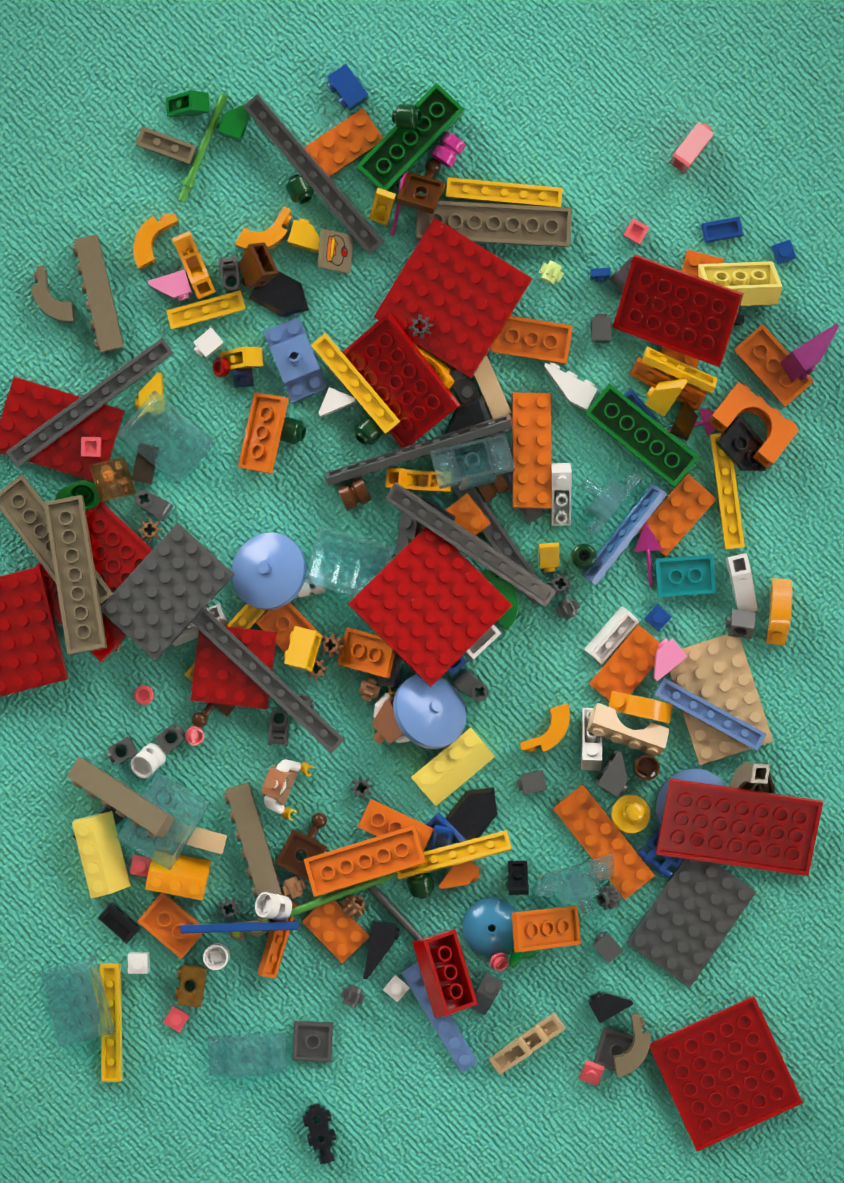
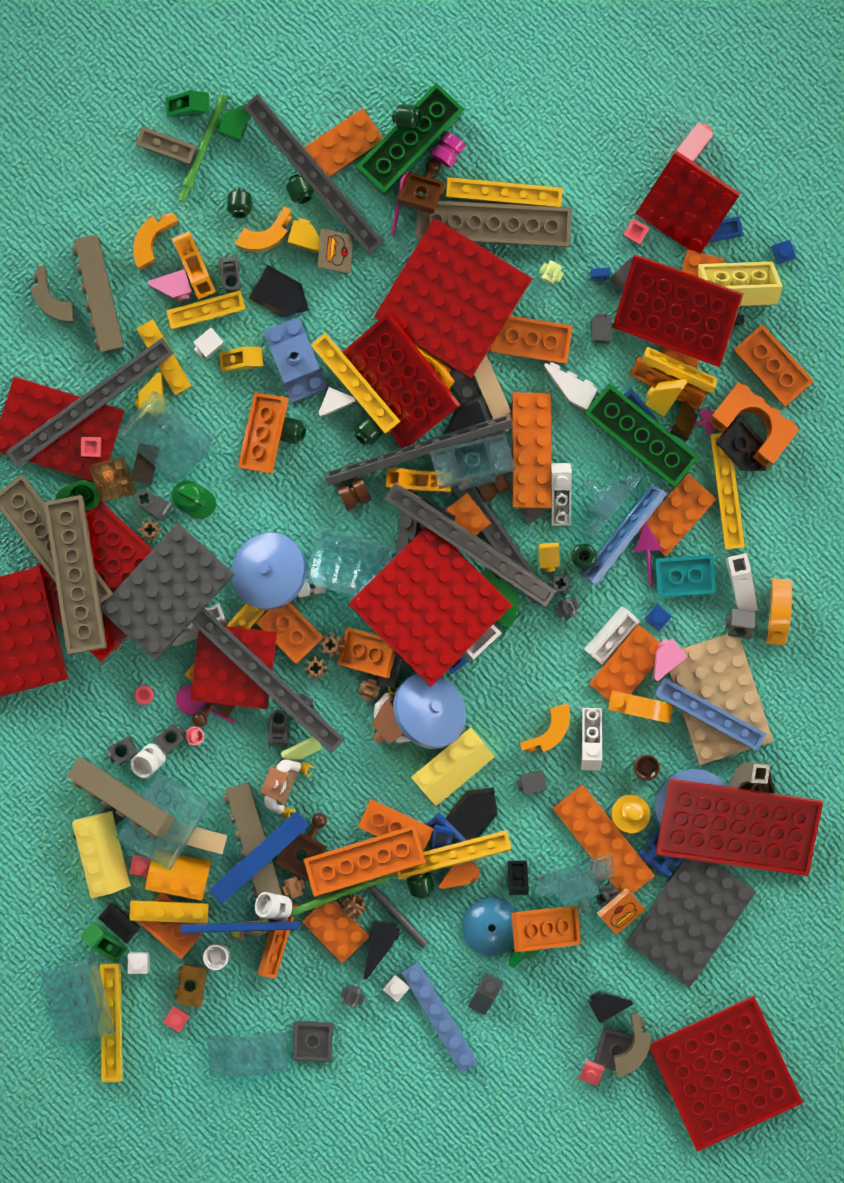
red tile [212,358,230,377] -> none
dark grey gear [218,896,241,921] -> none
dark blue plate [233,368,254,388] -> none
reddish brown torso [239,242,279,288] -> none
yellow brick [284,626,322,672] -> none
black brick [303,1103,336,1164] -> none
blue brick [327,64,369,112] -> none
dark grey gear [350,775,374,800] -> none
yellow plate [369,188,396,226] -> none
dark grey gear [409,314,434,339] -> none
red brick [412,929,478,1017] -> none
dark grey piece [452,668,489,701] -> none
coral plate [489,953,509,971] -> none
tan slope [489,1012,566,1075] -> none
tan arch [587,703,669,756] -> none
dark grey brick [593,932,623,963] -> none
dark grey slope [594,750,628,797] -> none
magenta slope [780,323,839,382] -> none
none -> green slope [81,921,128,963]
none -> yellow plate [130,900,209,923]
none -> yellow plate [136,319,192,396]
none -> green piece [172,480,216,519]
none -> dark pink piece [176,685,236,724]
none -> blue tile [209,811,310,904]
none -> dark green head [227,188,252,218]
none -> yellowish green slope [281,737,322,762]
none -> orange tile [597,888,645,935]
none -> red plate [635,151,741,254]

